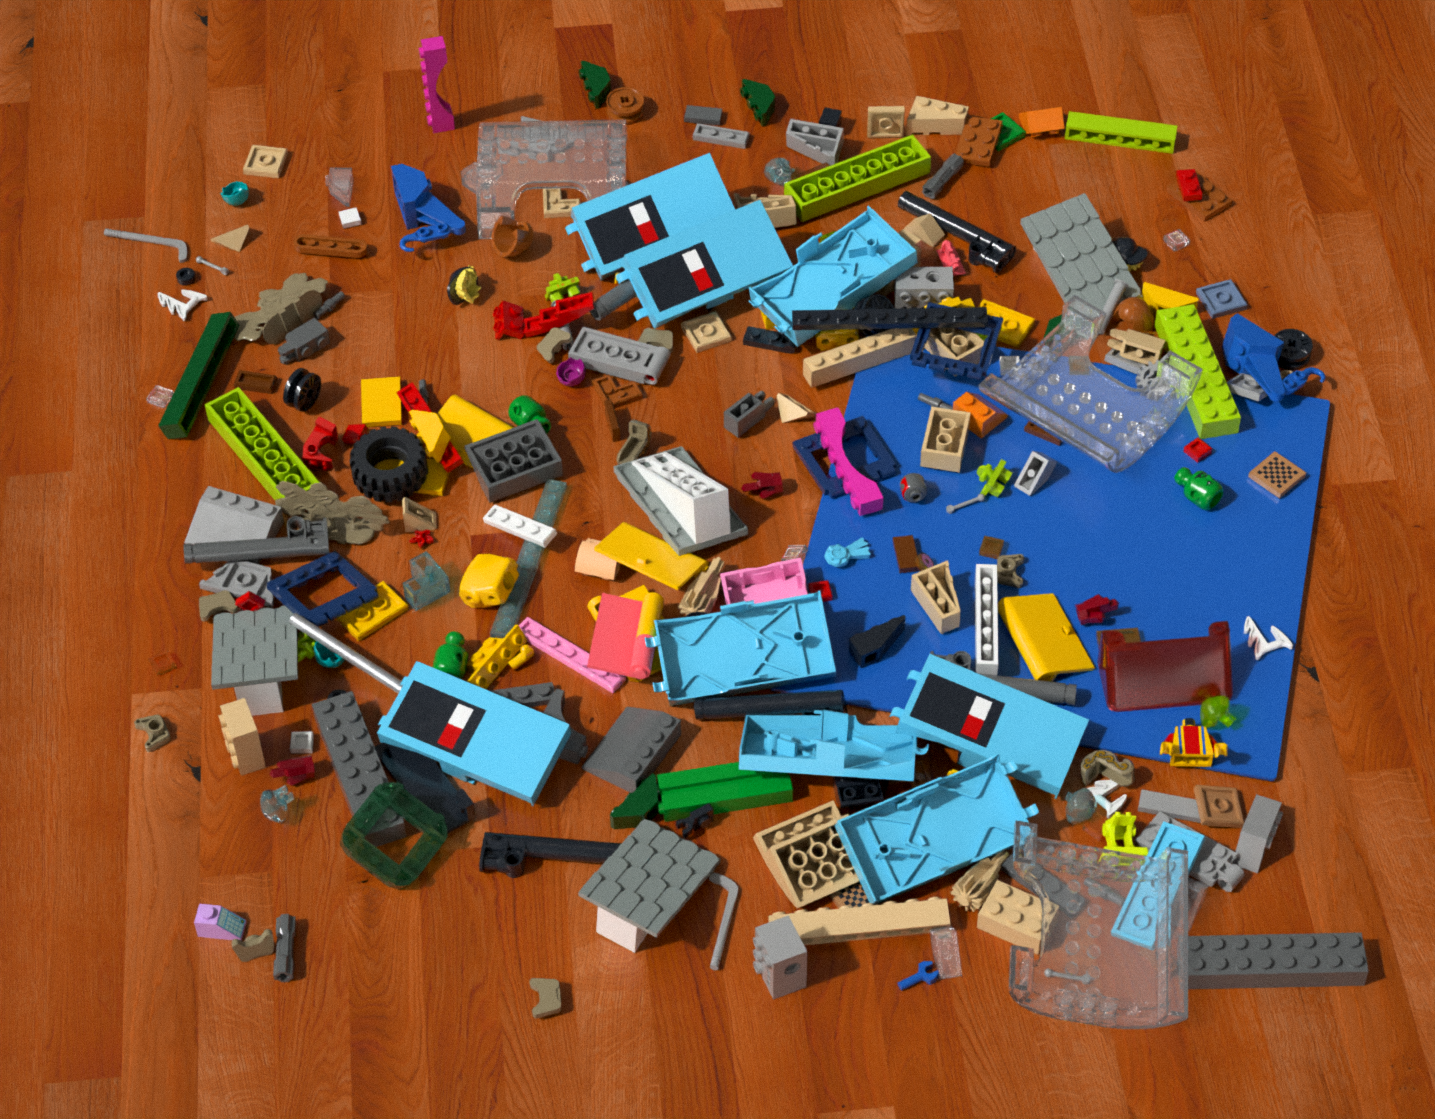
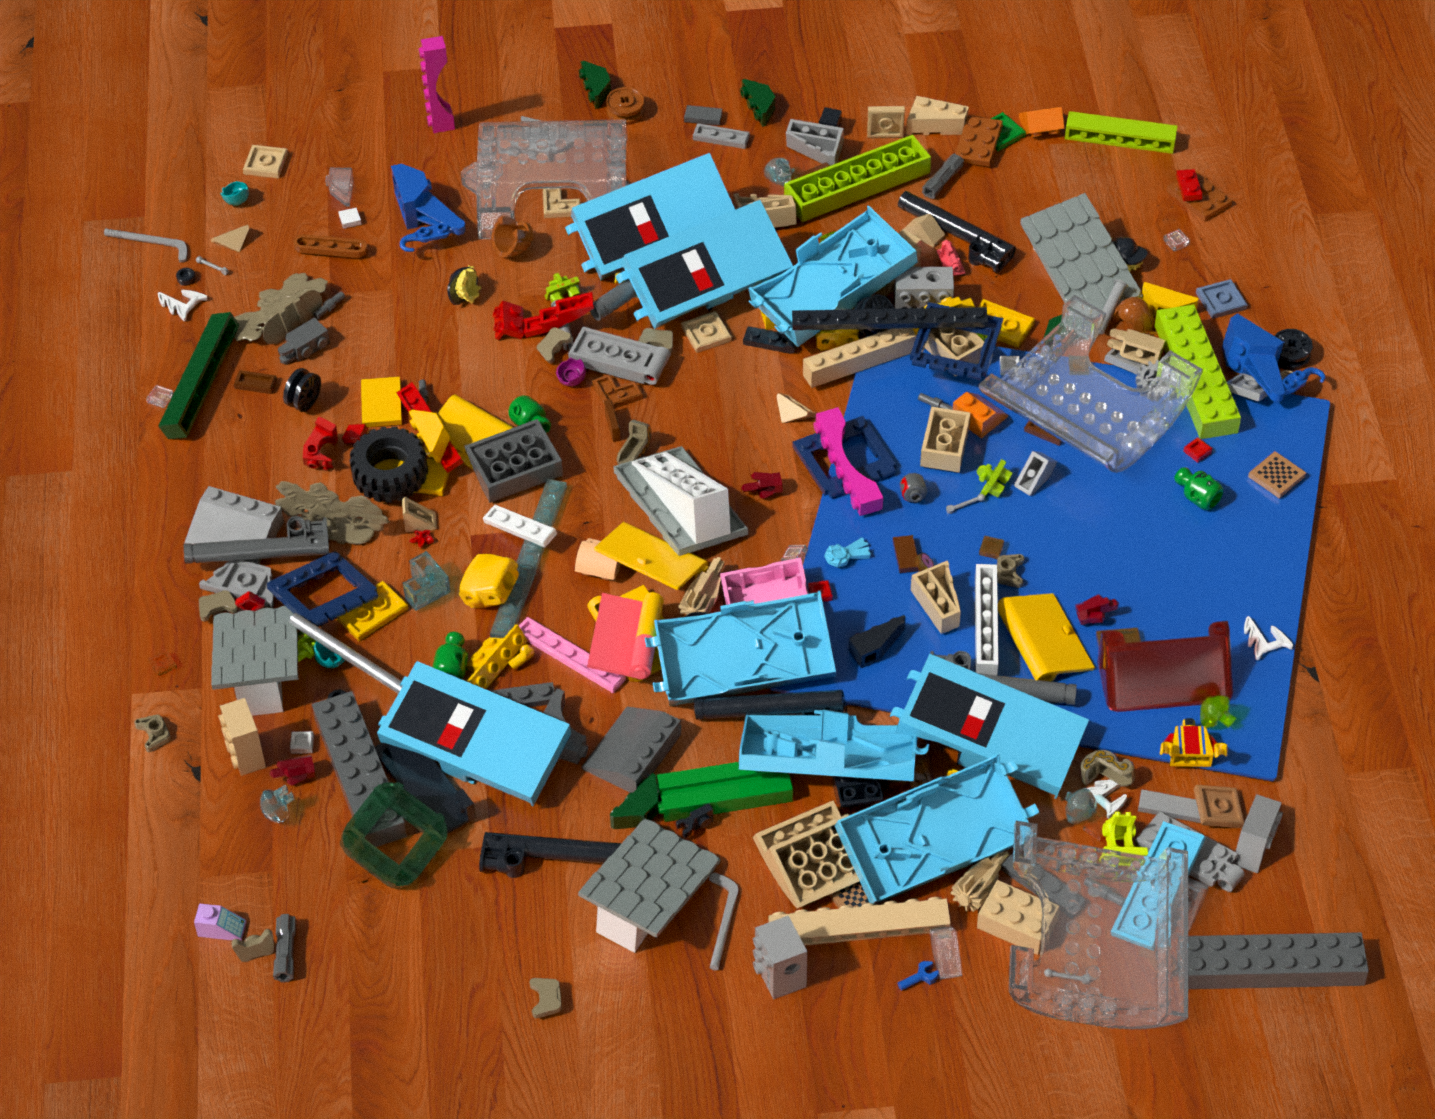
lime brick [205,387,319,517] -> none
dark grey hinge [724,391,775,437] -> none

